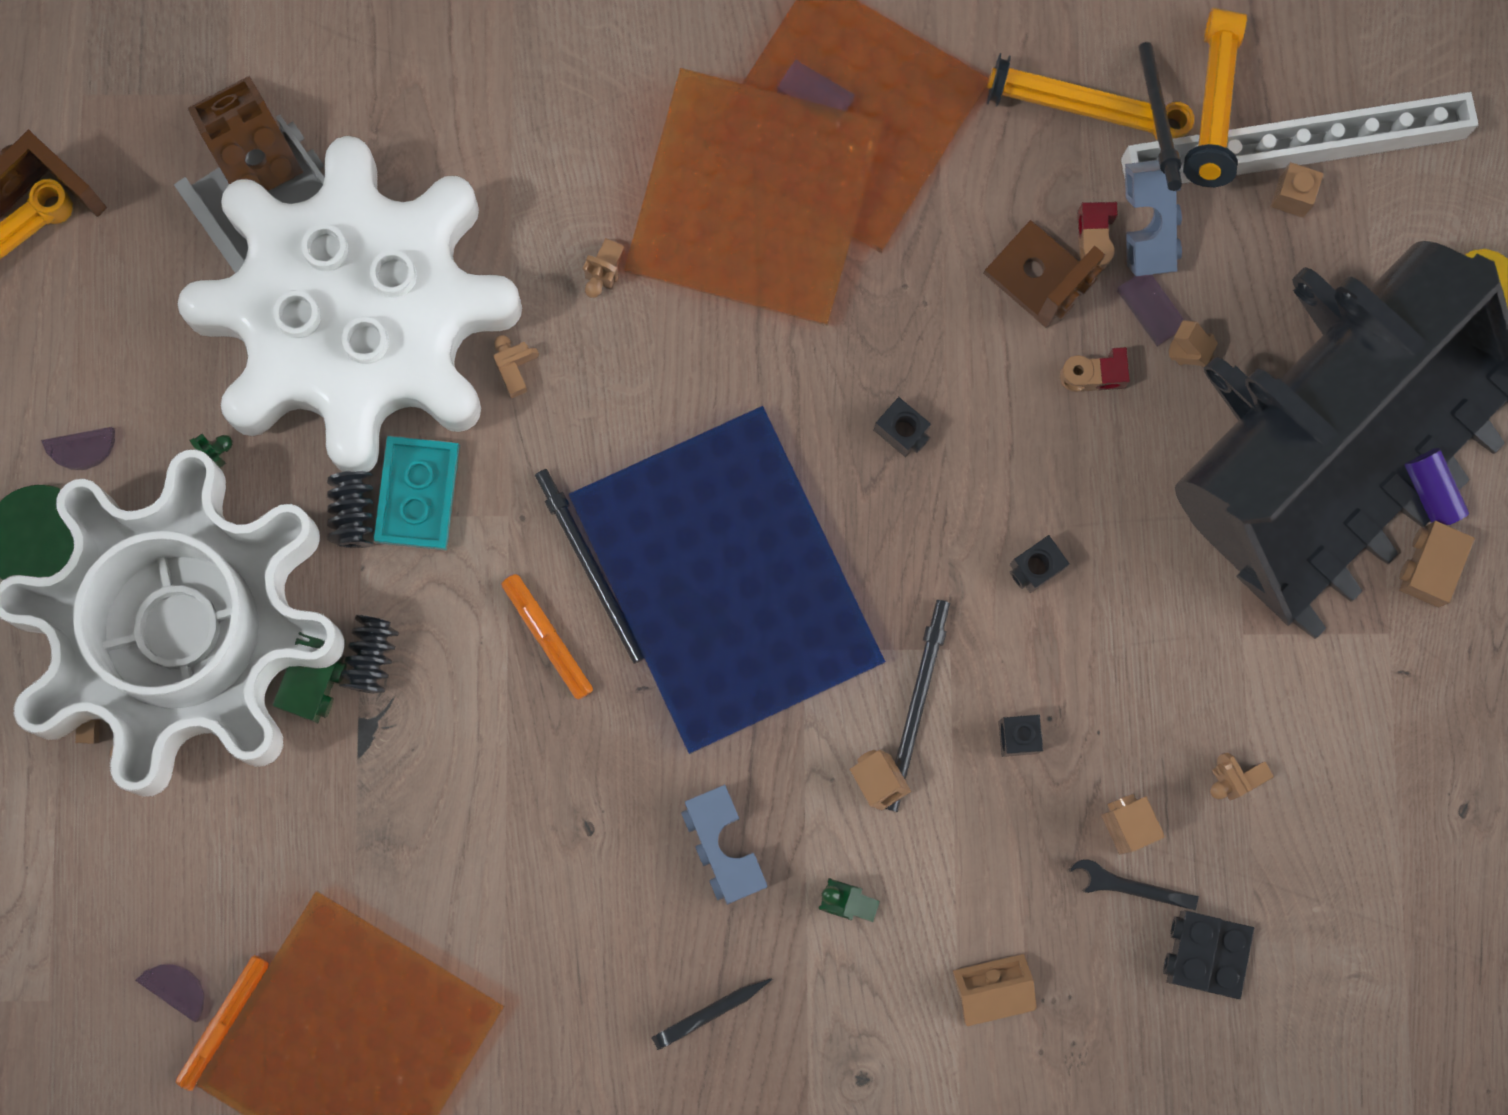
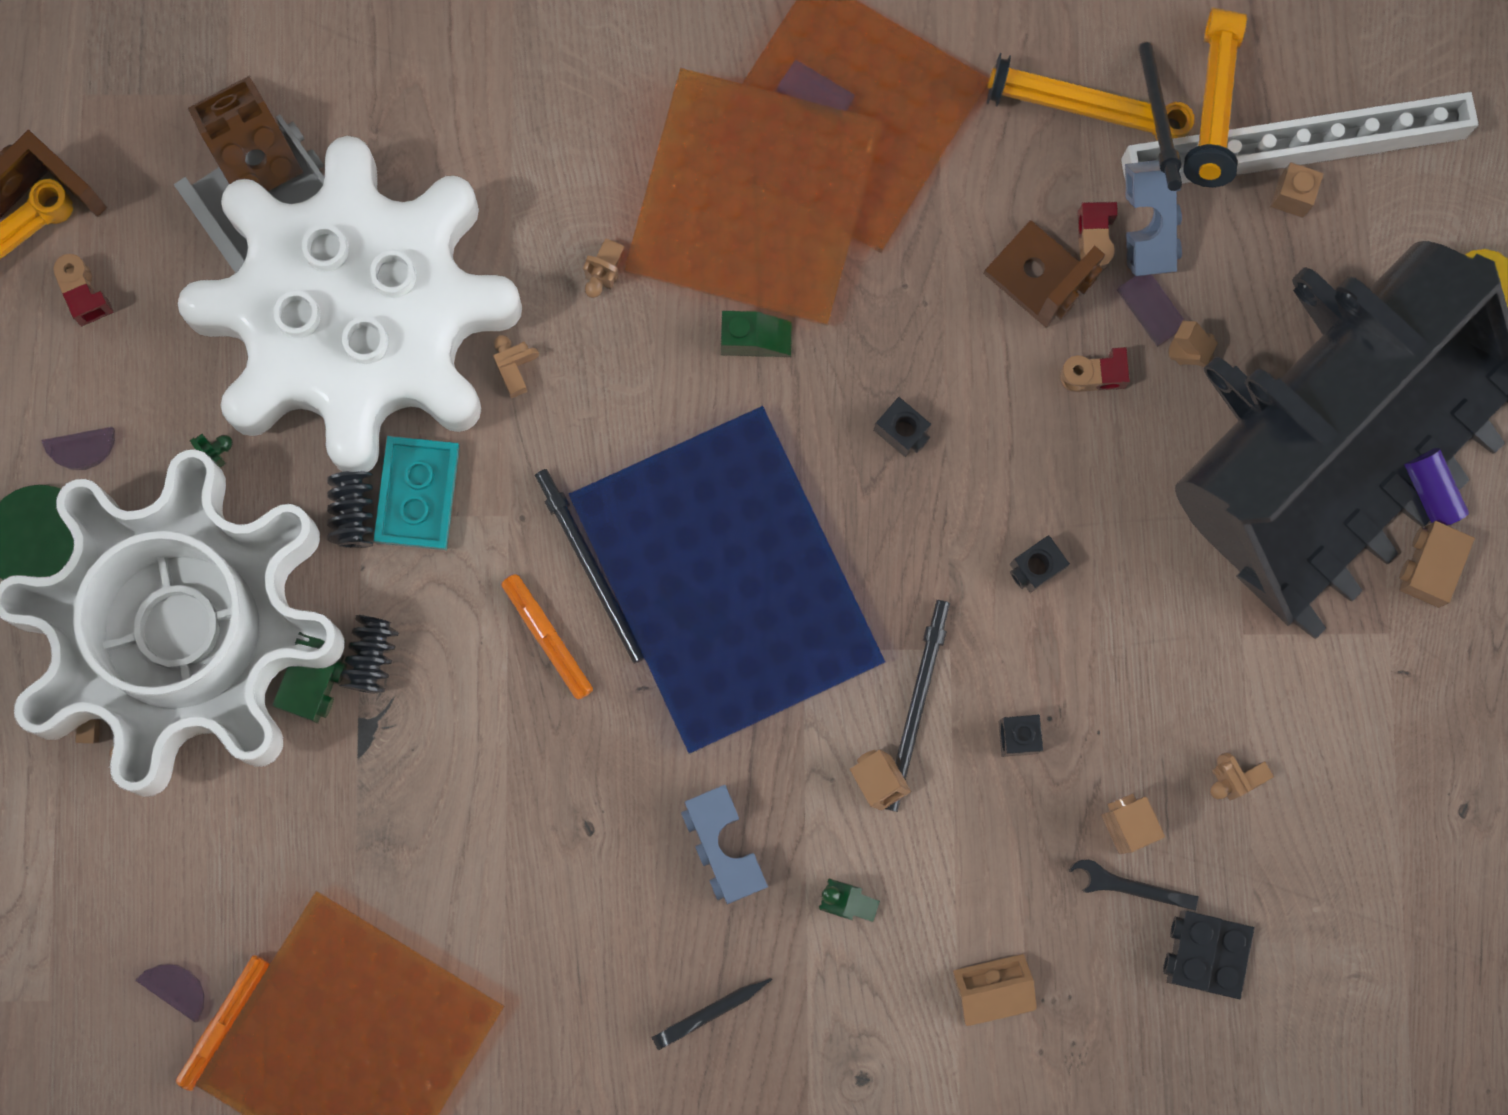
none -> leg [53,254,114,327]
none -> dark green slope [721,311,792,357]

